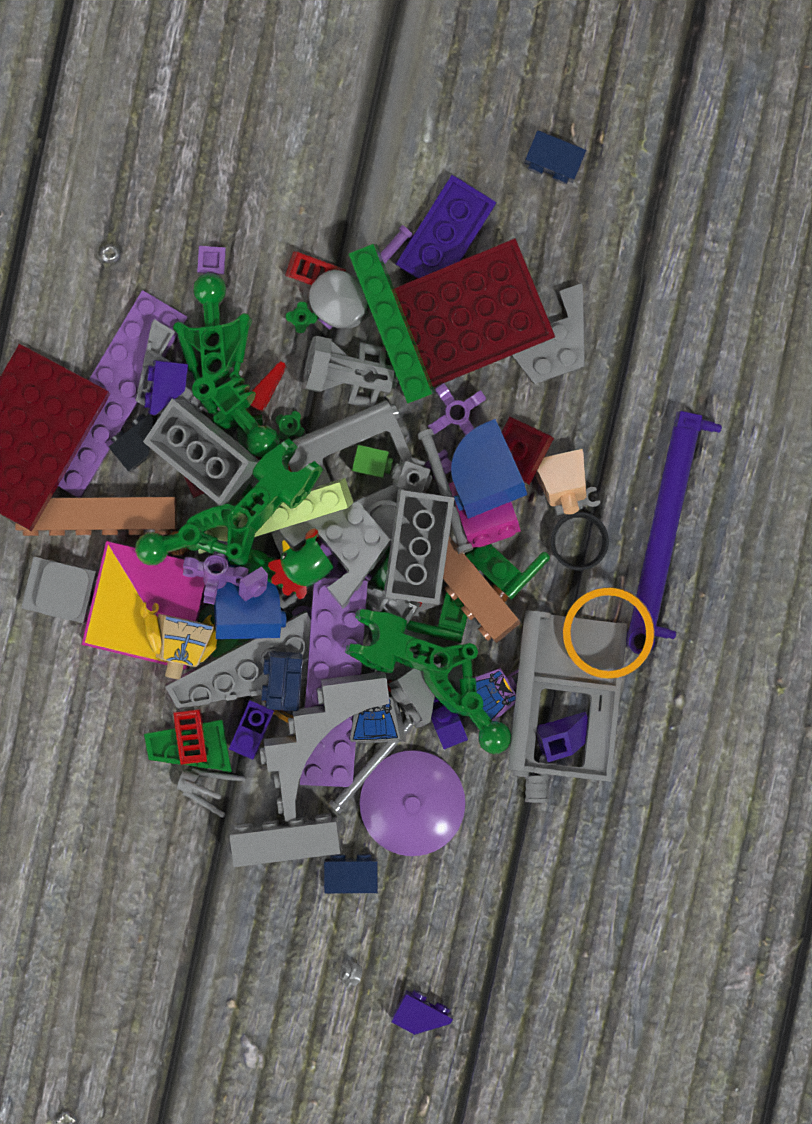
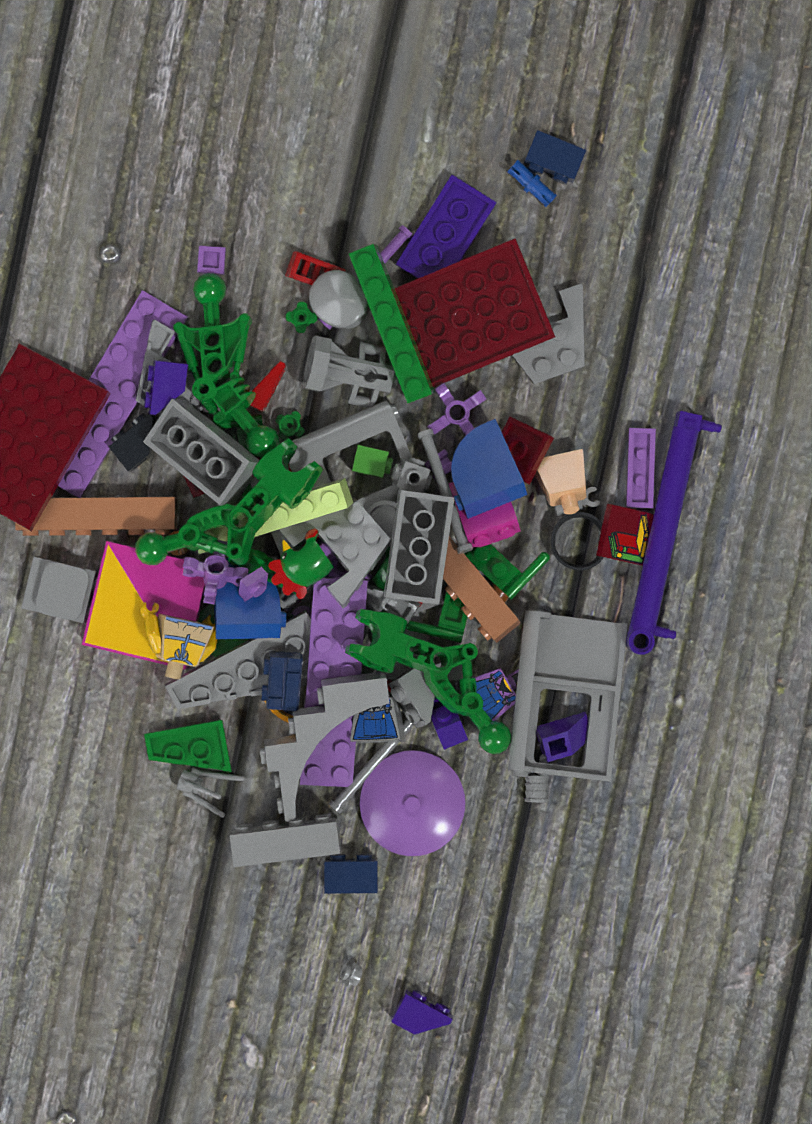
red slope [173,709,207,765] -> none
dark purple slope [229,700,274,760] -> none
light orange piece [563,587,655,678] -> none
none -> blue pin [507,160,557,208]
none -> tile [596,504,654,566]
none -> medium lavender plate [626,428,656,508]

